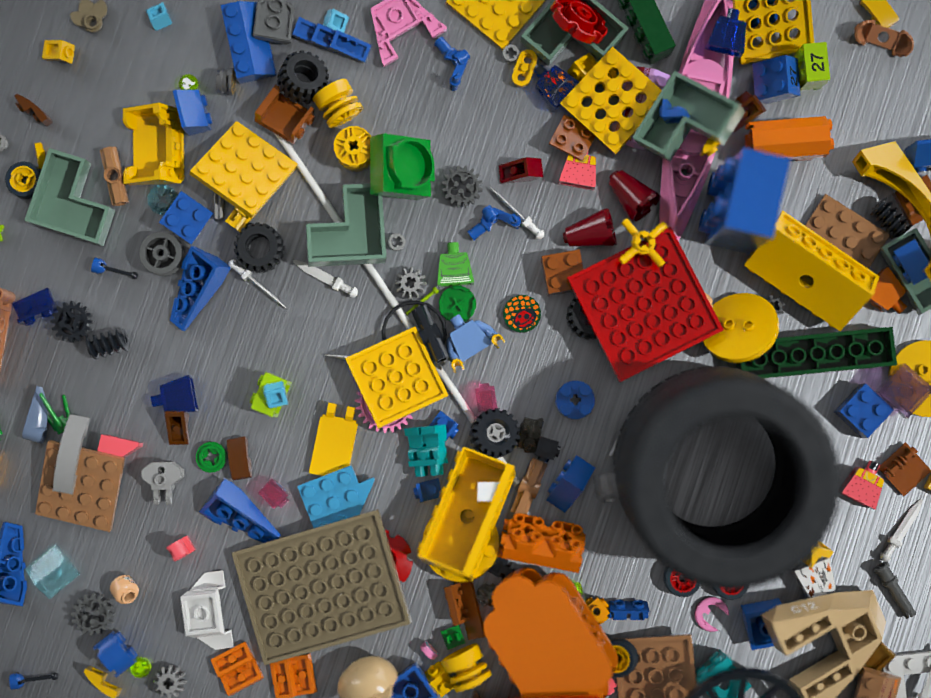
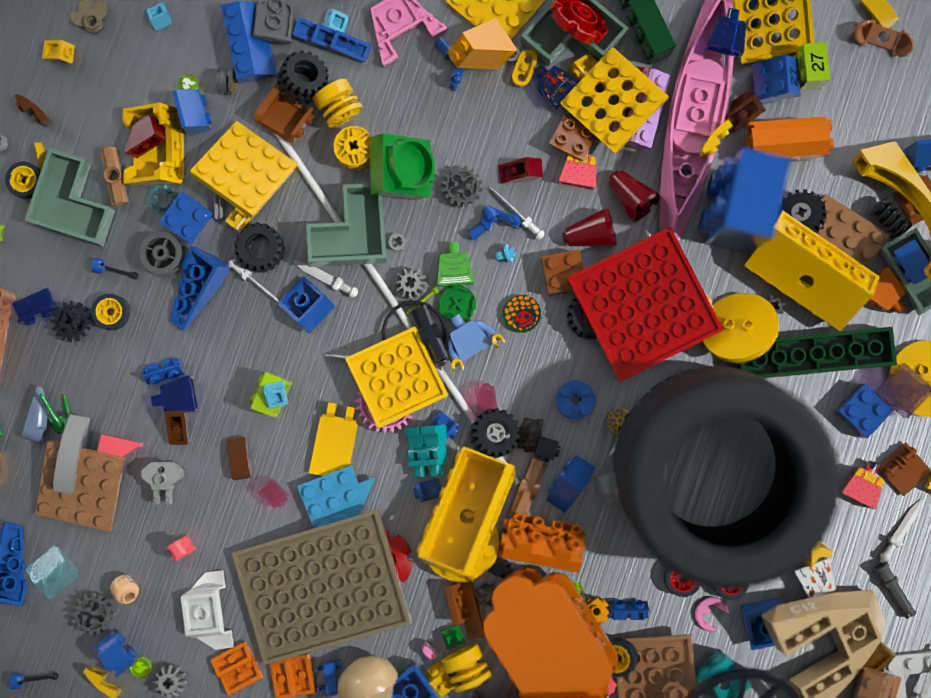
black piece [85,327,130,359] -> none
green gear [196,442,227,473] -> none
blue wedge [199,478,281,543] -> none
white sticker [477,482,499,501] -> none
yellow bar [619,218,668,268] -> none
sand green piece [632,71,745,162] -> none
blue bracket [659,99,690,124] -> none
none -> wheel [91,294,130,330]
none -> dark red slope [124,115,166,159]
none -> blue hinge [142,357,184,385]
none -> blue slope [277,276,336,334]
none -> blue piece [314,660,342,696]
none -> light orange slope [447,18,517,70]
none -> medium azure plate [495,244,516,263]
none -> wheel [606,408,630,435]
none -> black wheel [778,189,827,234]

